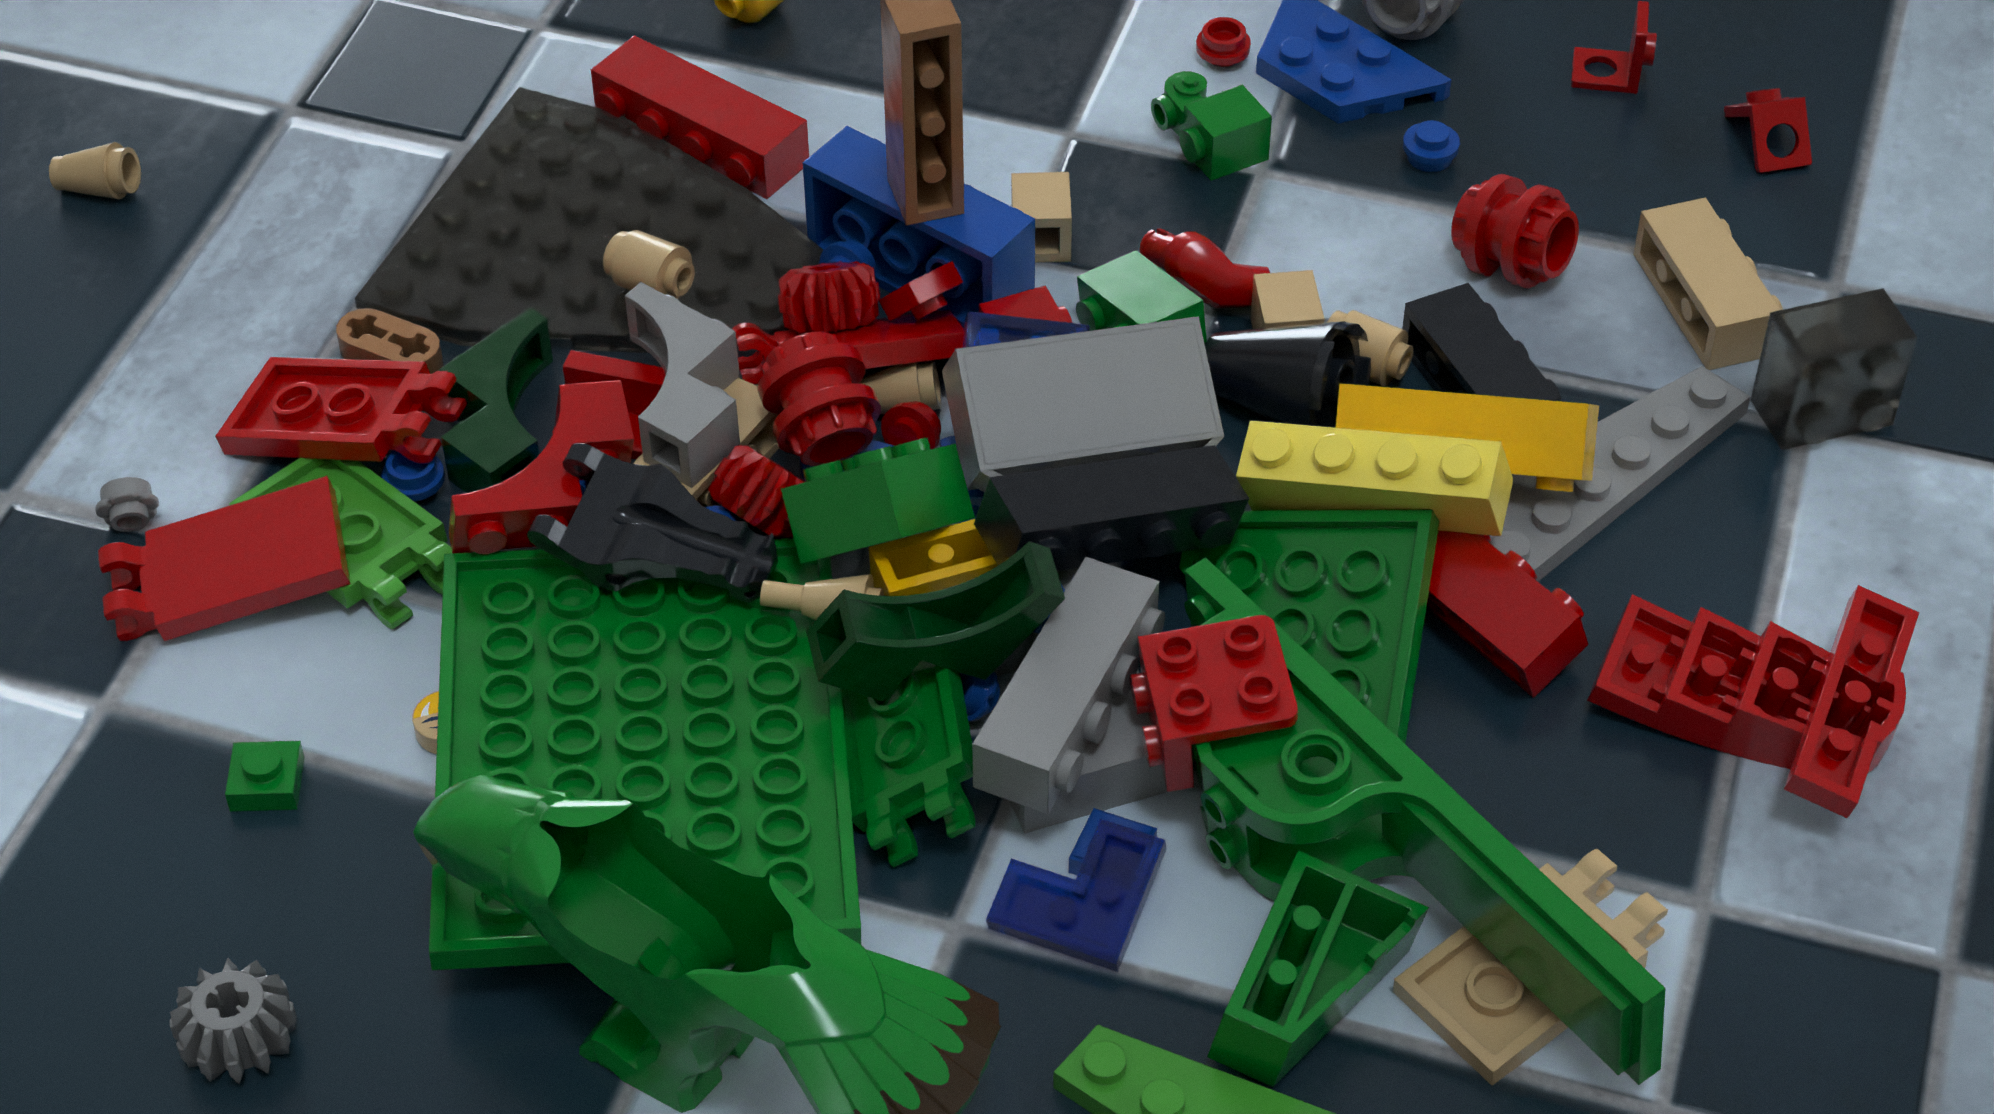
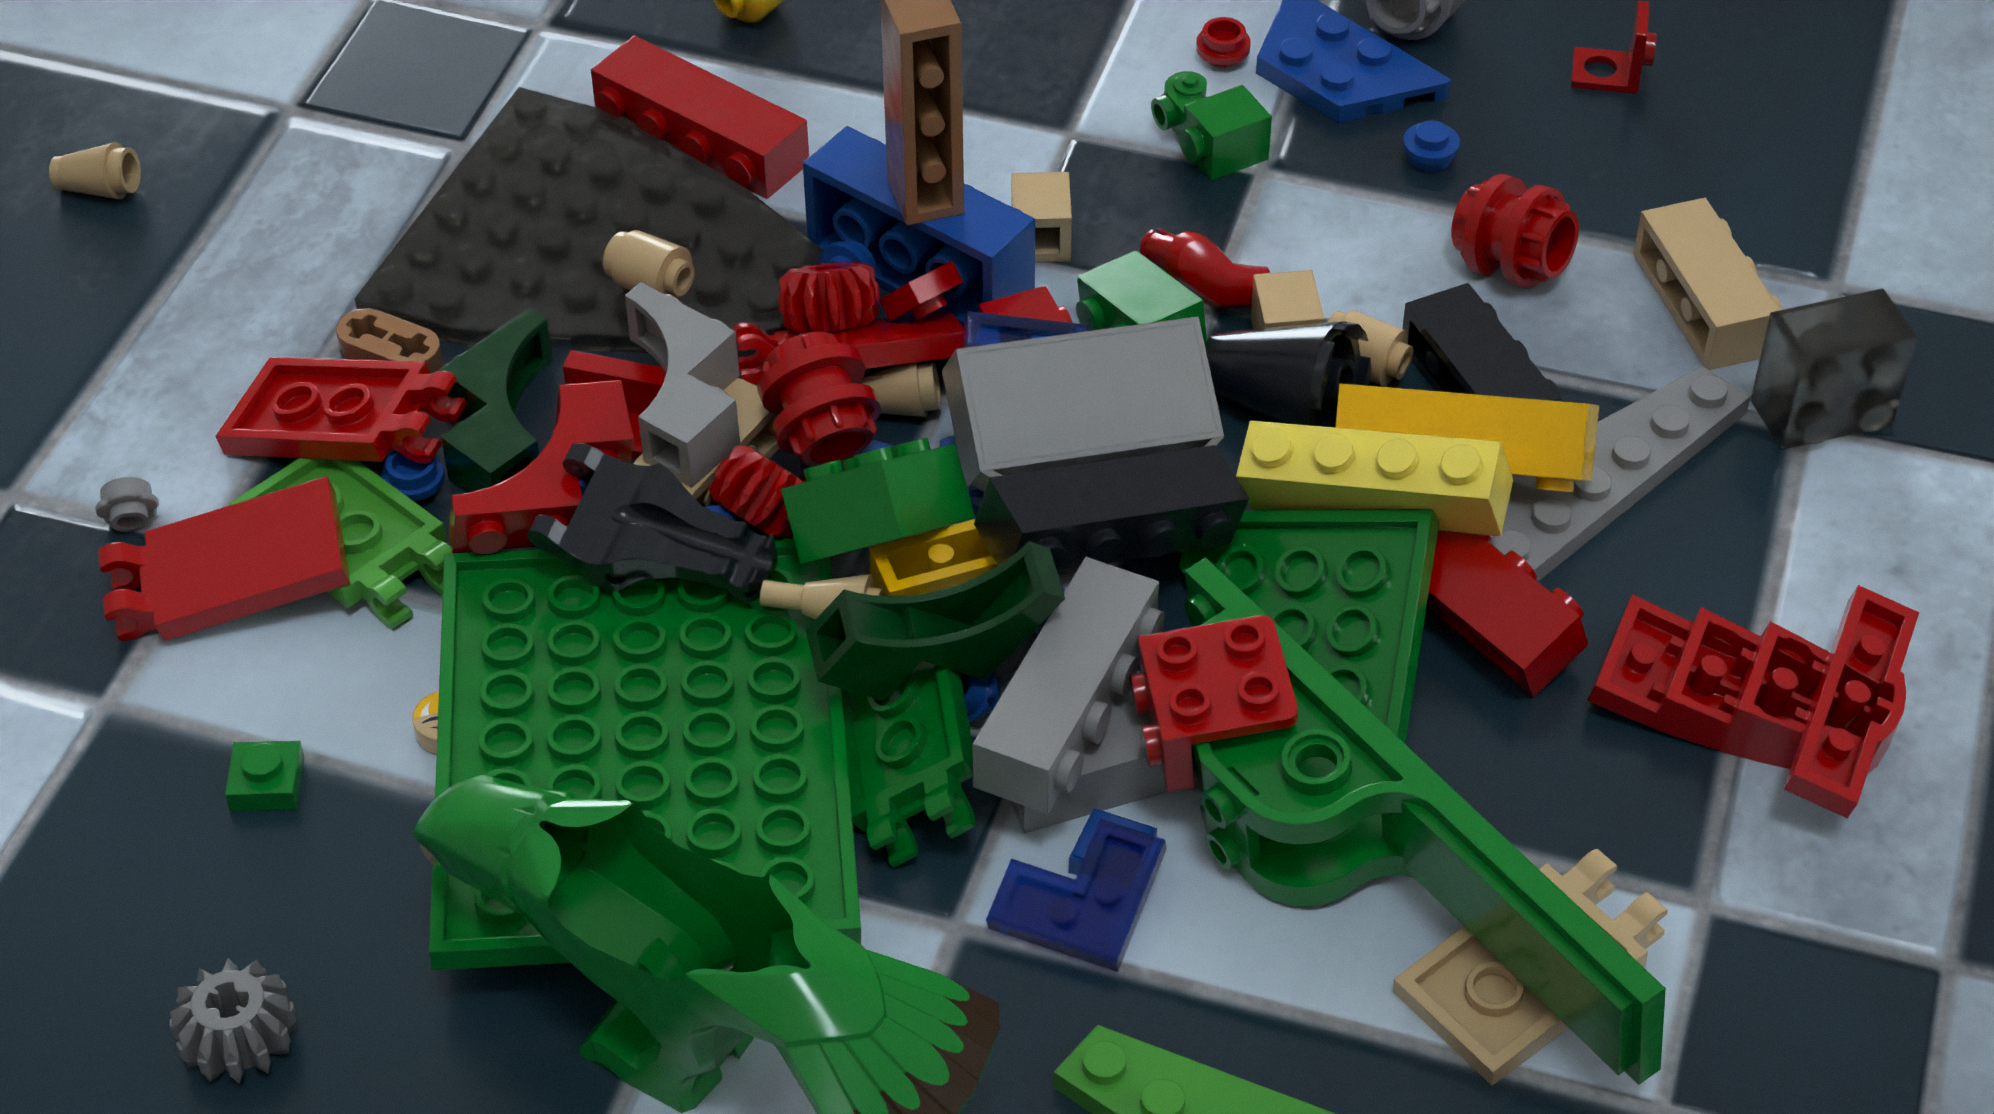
red plate [881,401,941,449] -> none
green wedge [1207,850,1429,1087] -> none
red bracket [1724,88,1812,173] -> none

